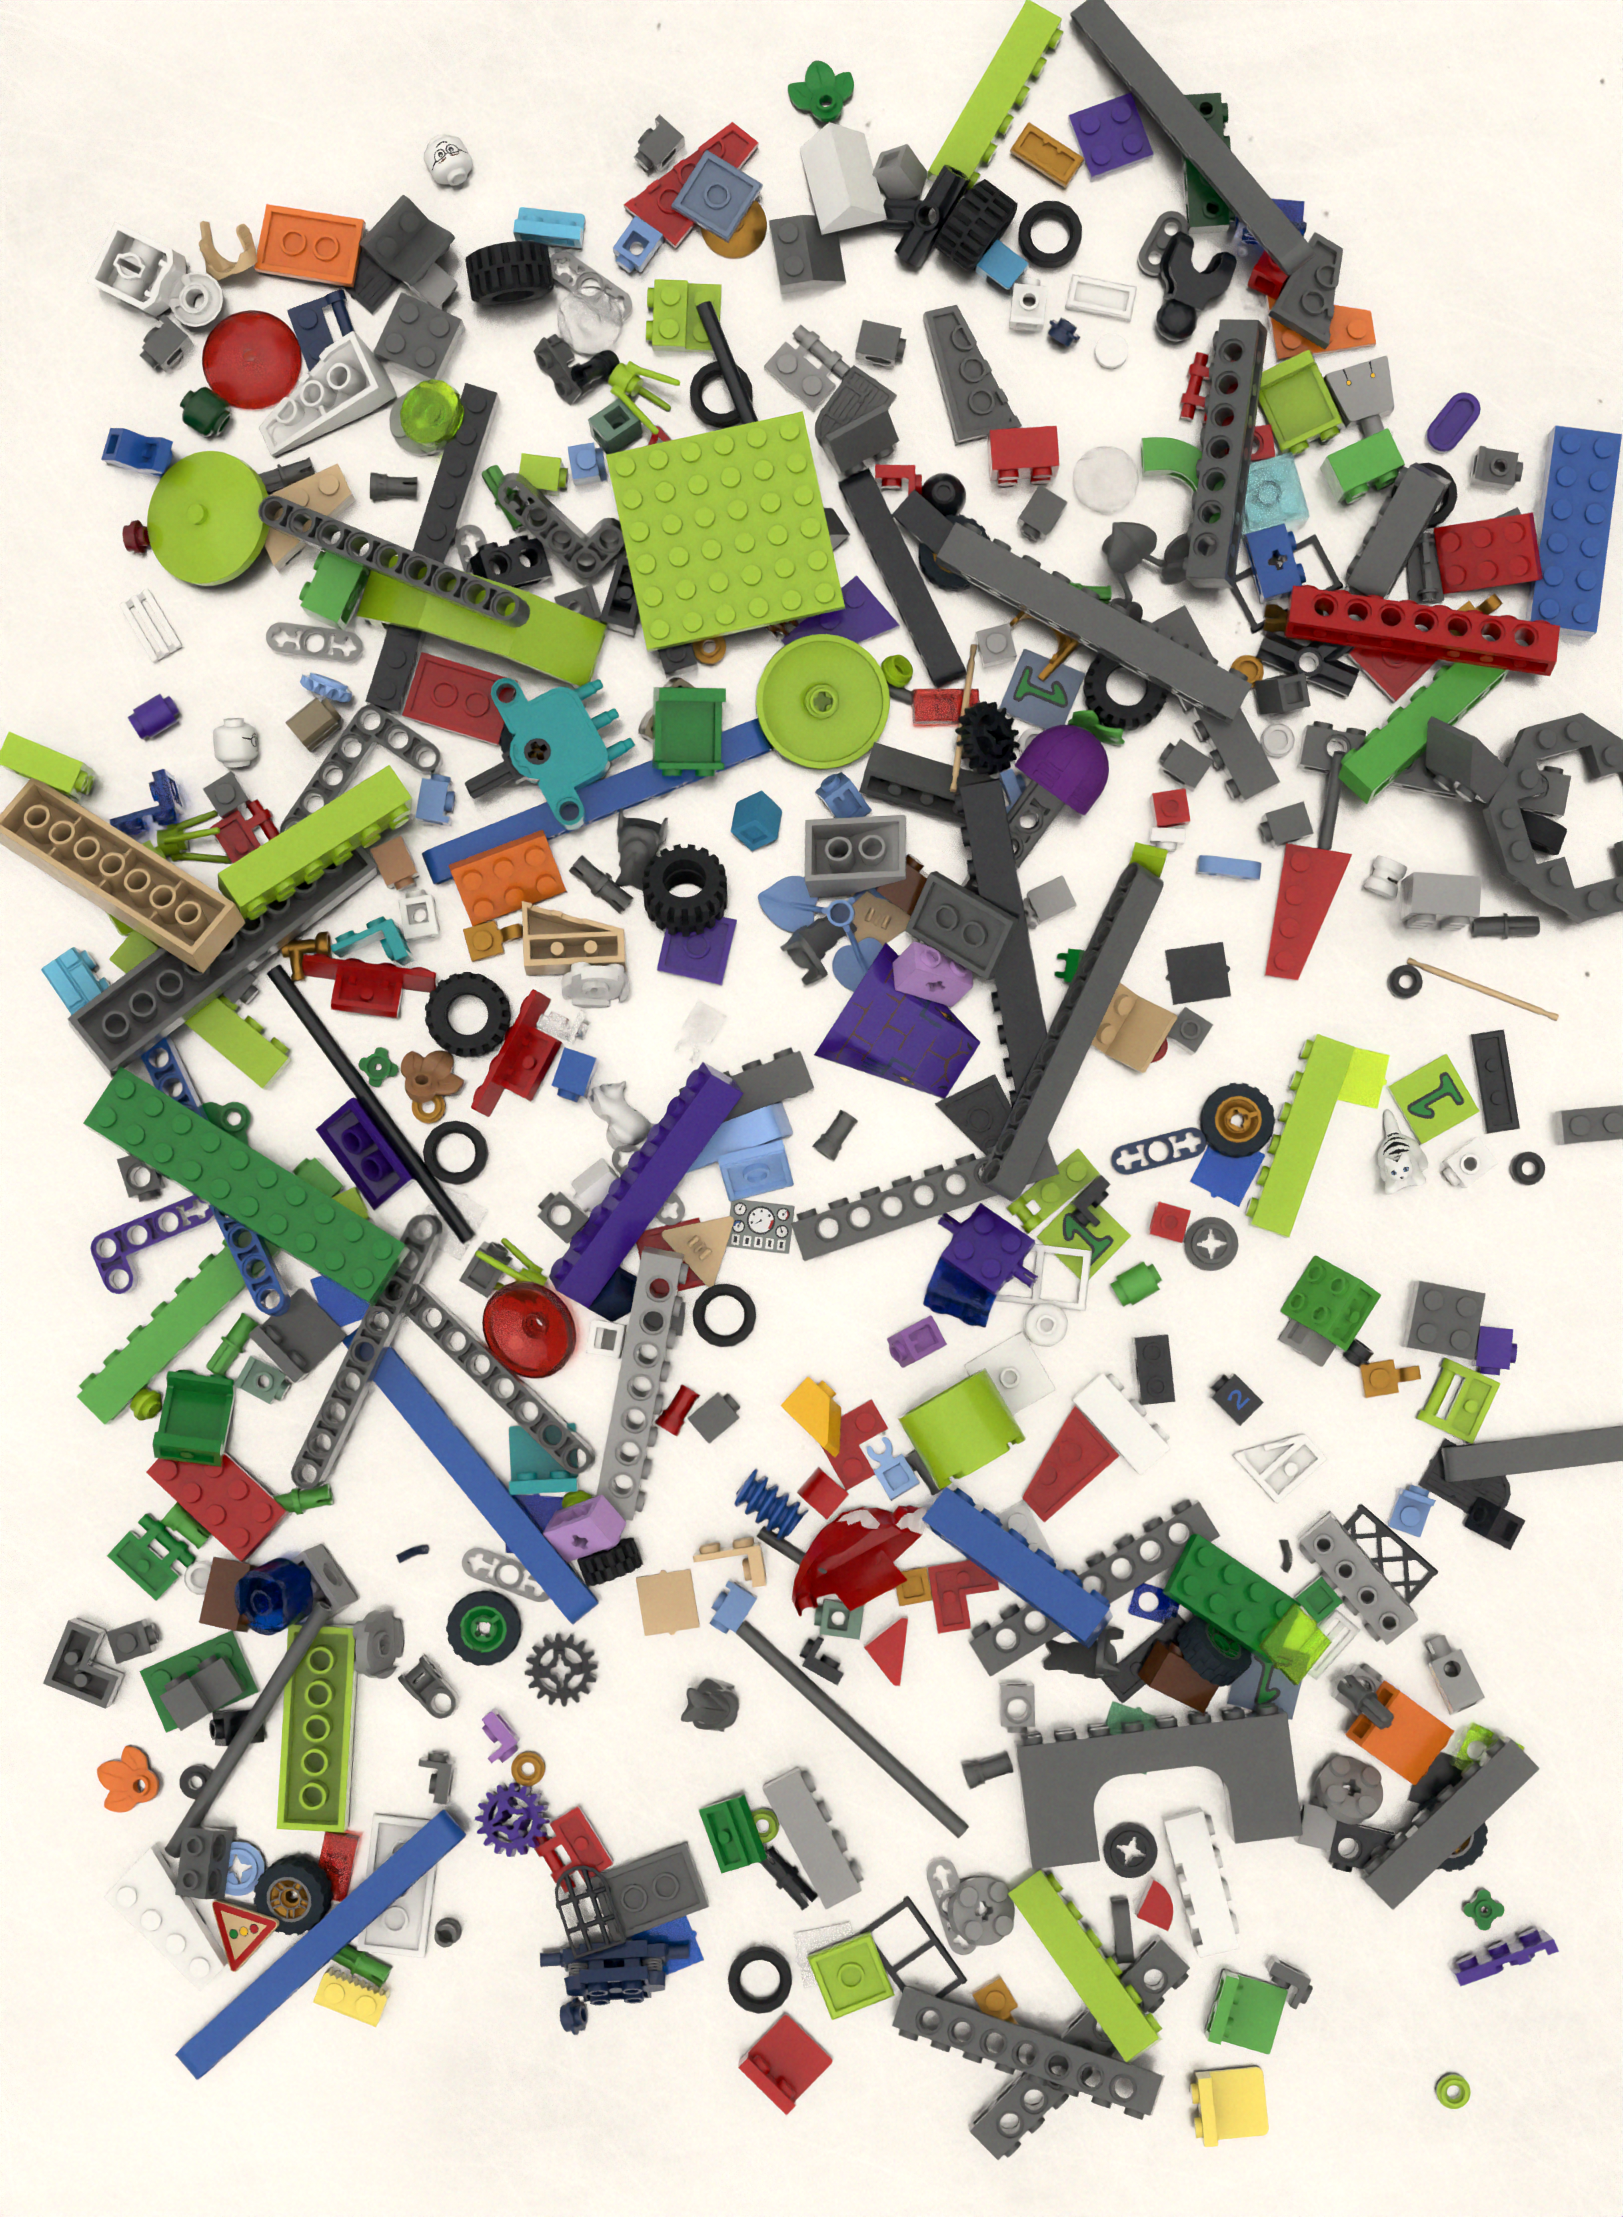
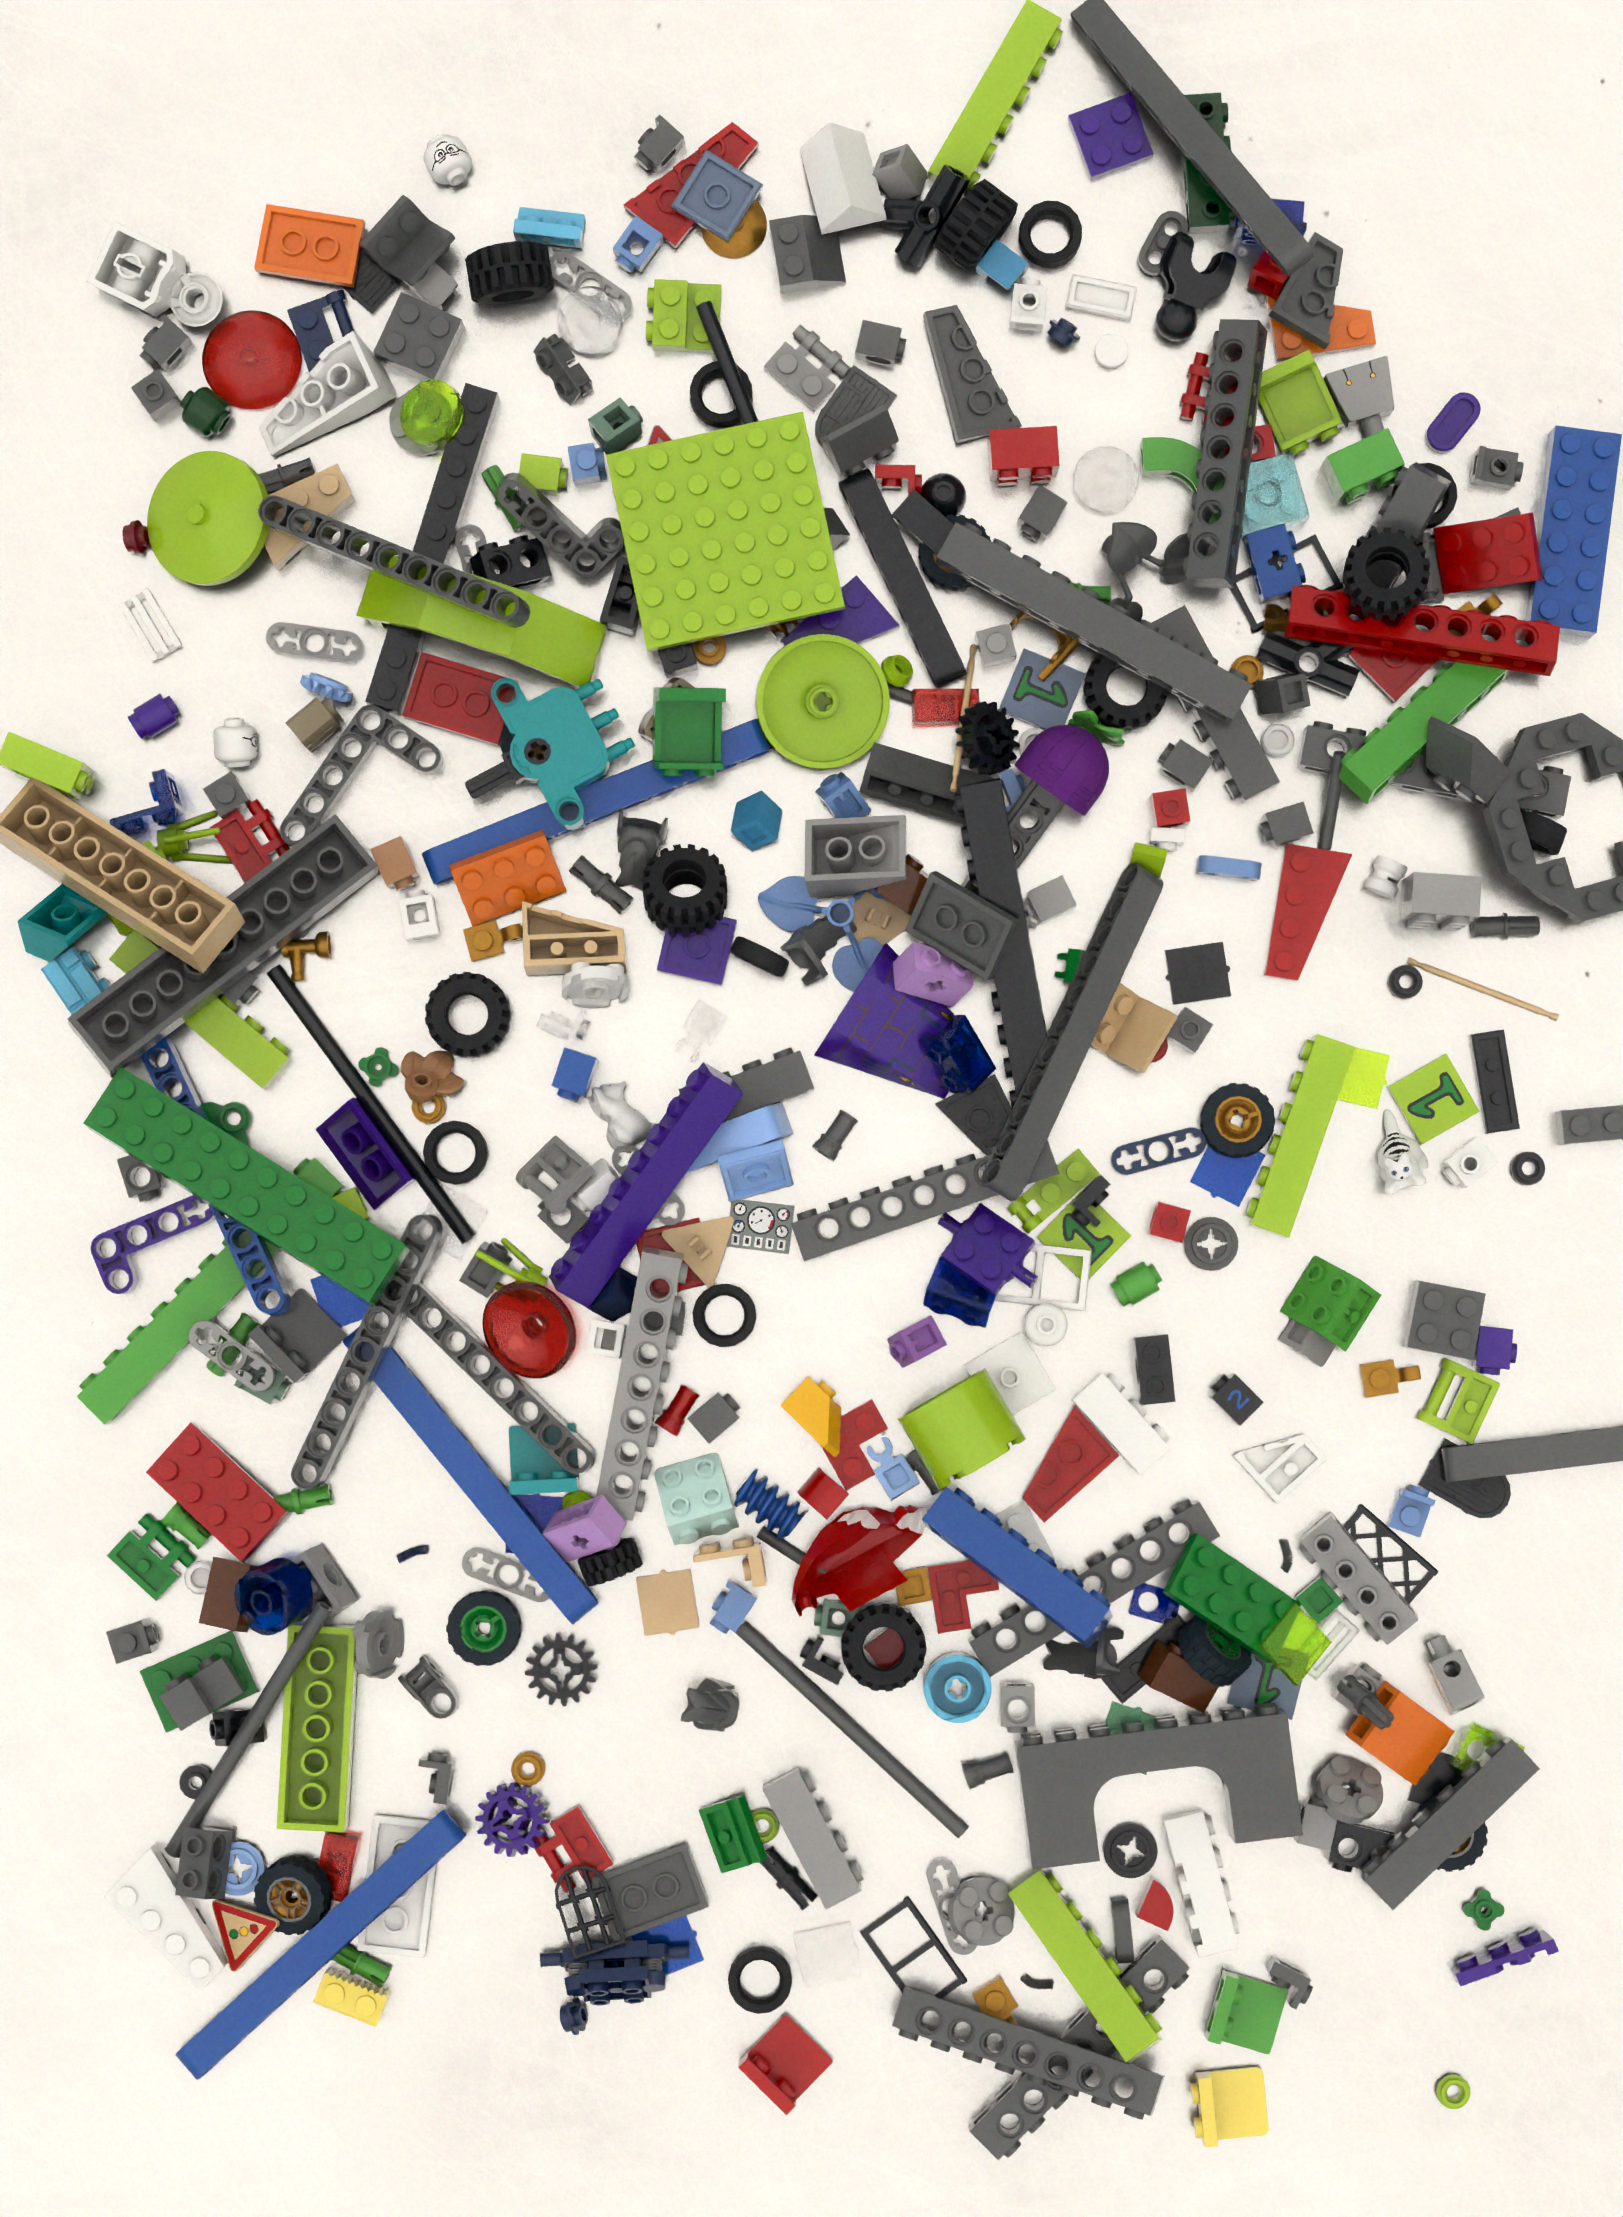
dark grey brick [43,1618,124,1709] -> none
orange plate [97,1746,159,1813] -> none
blue brick [101,428,173,477] -> none
lime plate [130,1388,161,1421] -> none
green panel [152,1370,236,1467] -> none
tan helmet [198,221,258,281] -> none
lime brick [217,765,412,920] -> none
bright green brick [299,551,371,630] -> none
red bracket [302,954,437,1018] -> none
teal bracket [330,916,415,966] -> none
dark grey pin [370,472,418,499] -> none
medium blue brick [415,774,455,826] -> none
dark grey pin [434,1917,462,1948] -> none
red bracket [471,989,562,1117] -> none
medium lavender bracket [481,1708,520,1763] -> none
dark grey brick [554,584,601,622] -> none
black pin [571,350,620,387] -> none
lime plant [608,361,680,435] -> none
green plate [788,60,854,122] -> none
lime plate [807,1931,895,2020] -> none
pearl gold plate [1010,122,1084,188] -> none
black plate [1343,1338,1374,1367] -> none
black bracket [1465,1497,1526,1550] -> none
none -> teal slope [17,884,107,962]
none -> dark grey brick [131,369,181,422]
none -> light grey beam [189,1321,275,1391]
none -> light grey plate [516,1135,596,1214]
none -> light aqua bracket [654,1453,739,1546]
none -> black tyre [730,936,789,977]
none -> black tyre [841,1604,927,1692]
none -> clear blue bracket [920,1015,996,1093]
none -> medium azure brick [923,1652,992,1723]
none -> dark grey leg [1020,1974,1054,1990]
none -> black tyre [1343,528,1430,620]

